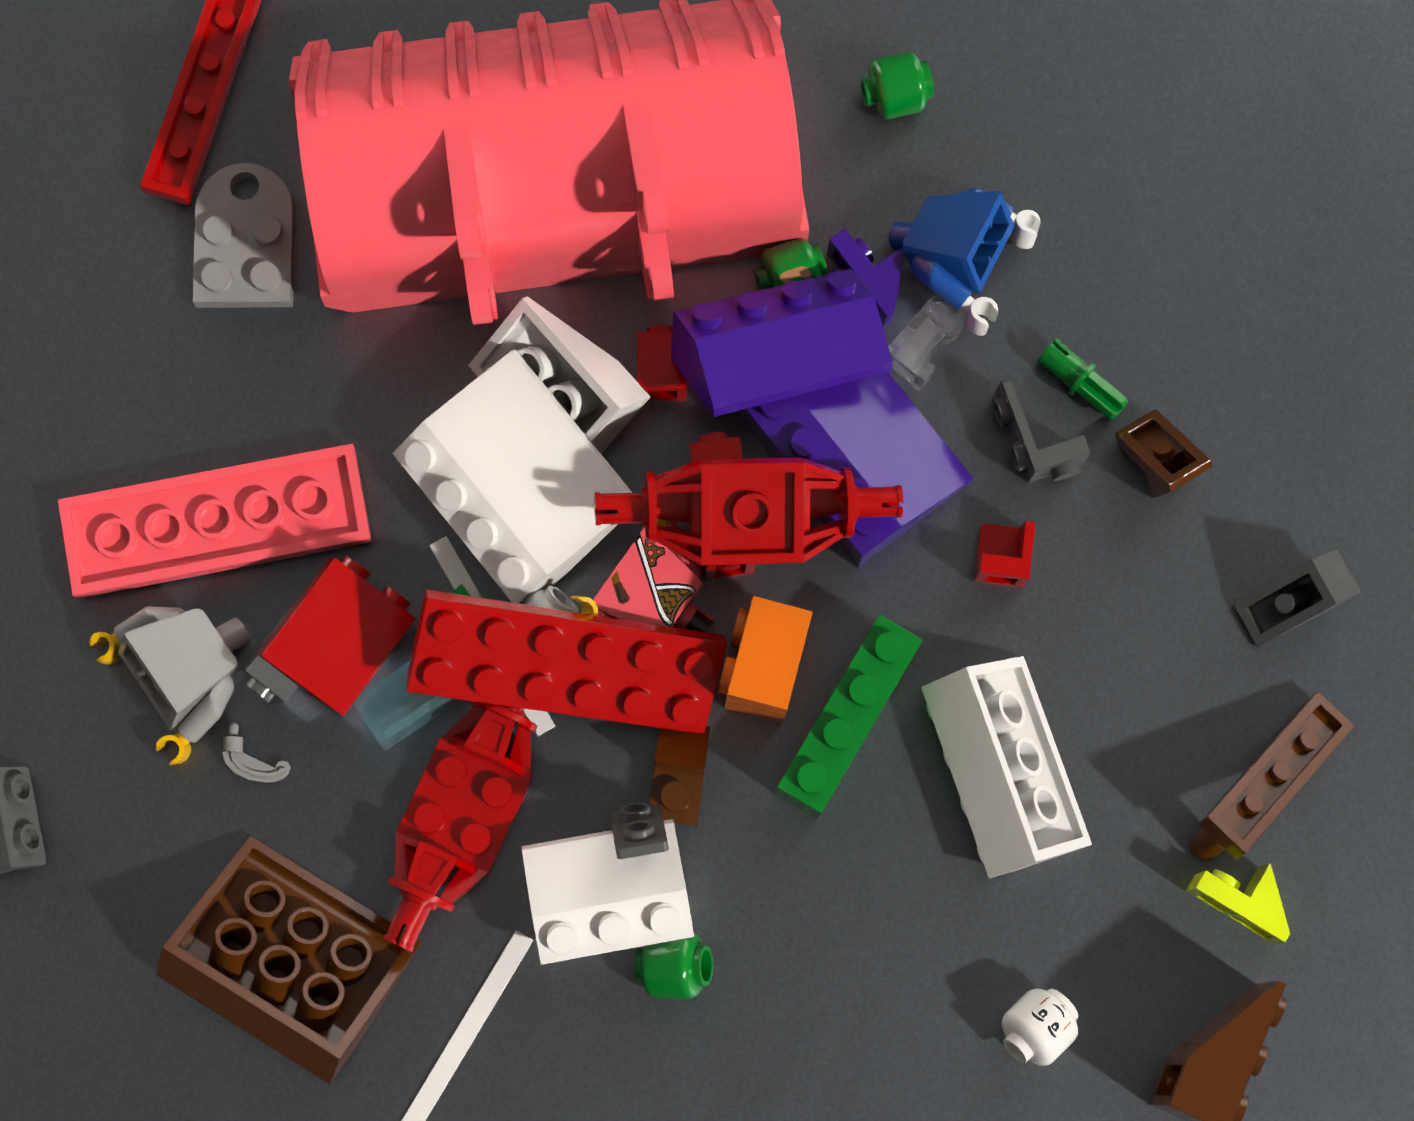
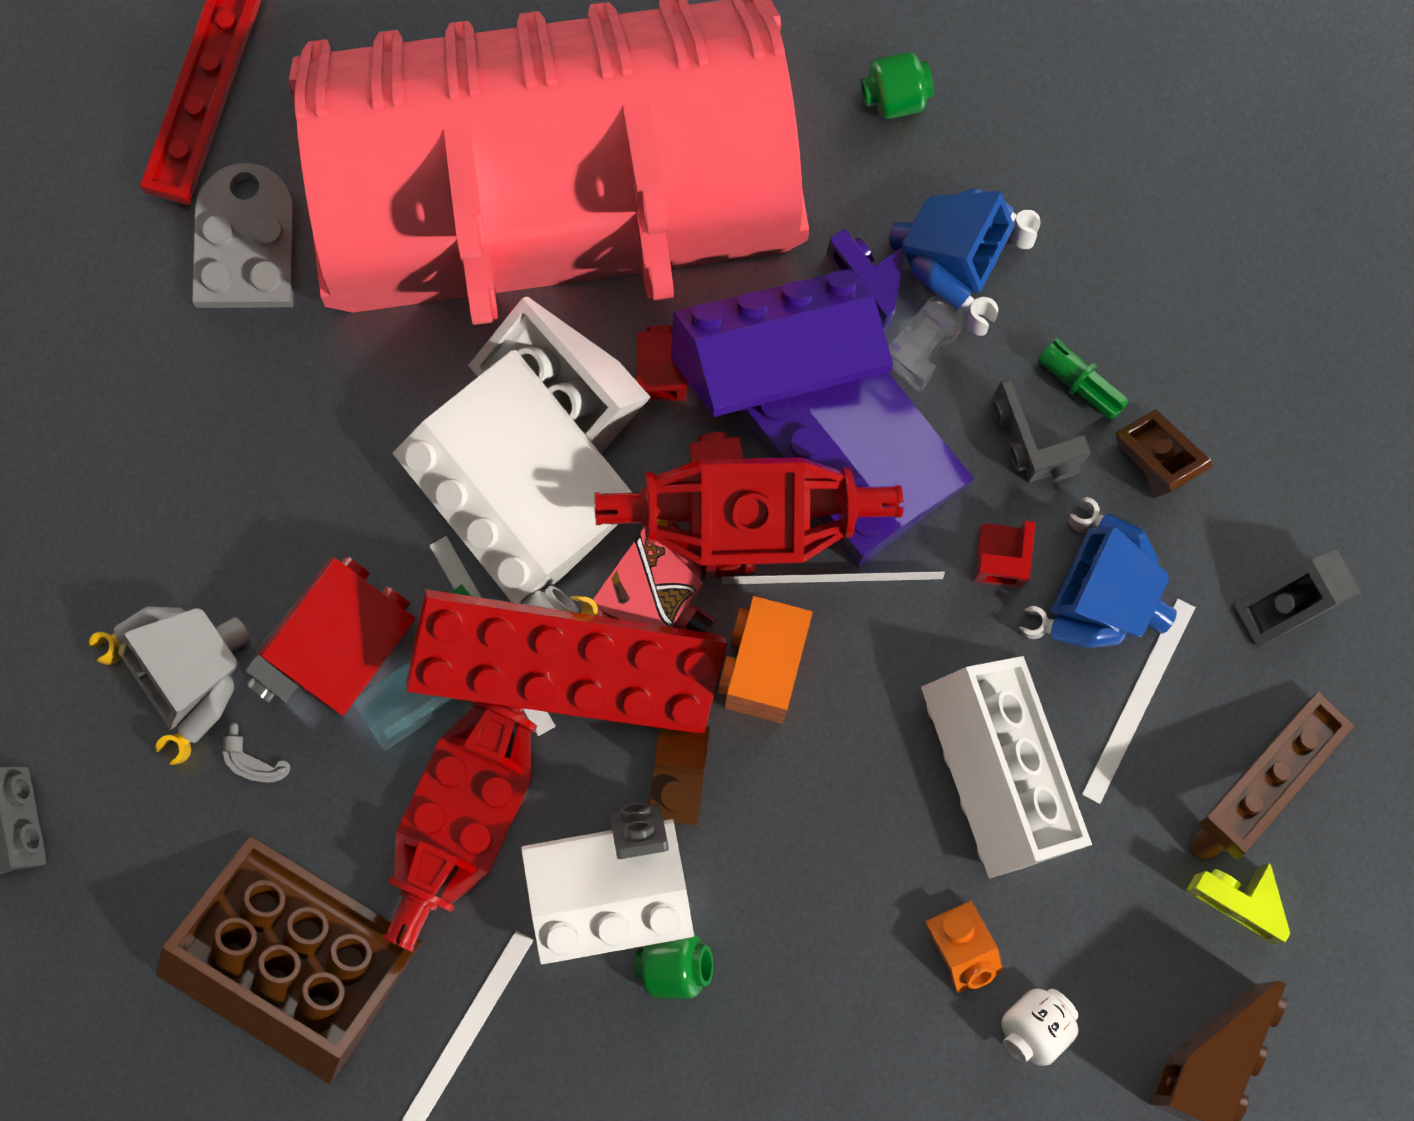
coral plate [58,443,372,599] -> none
green head [753,238,828,291] -> none
green brick [774,614,923,819] -> none
none -> white sticker [722,571,945,584]
none -> orange bracket [926,901,1003,993]
none -> blue torso [1019,497,1177,648]
none -> white sticker [1082,599,1196,804]

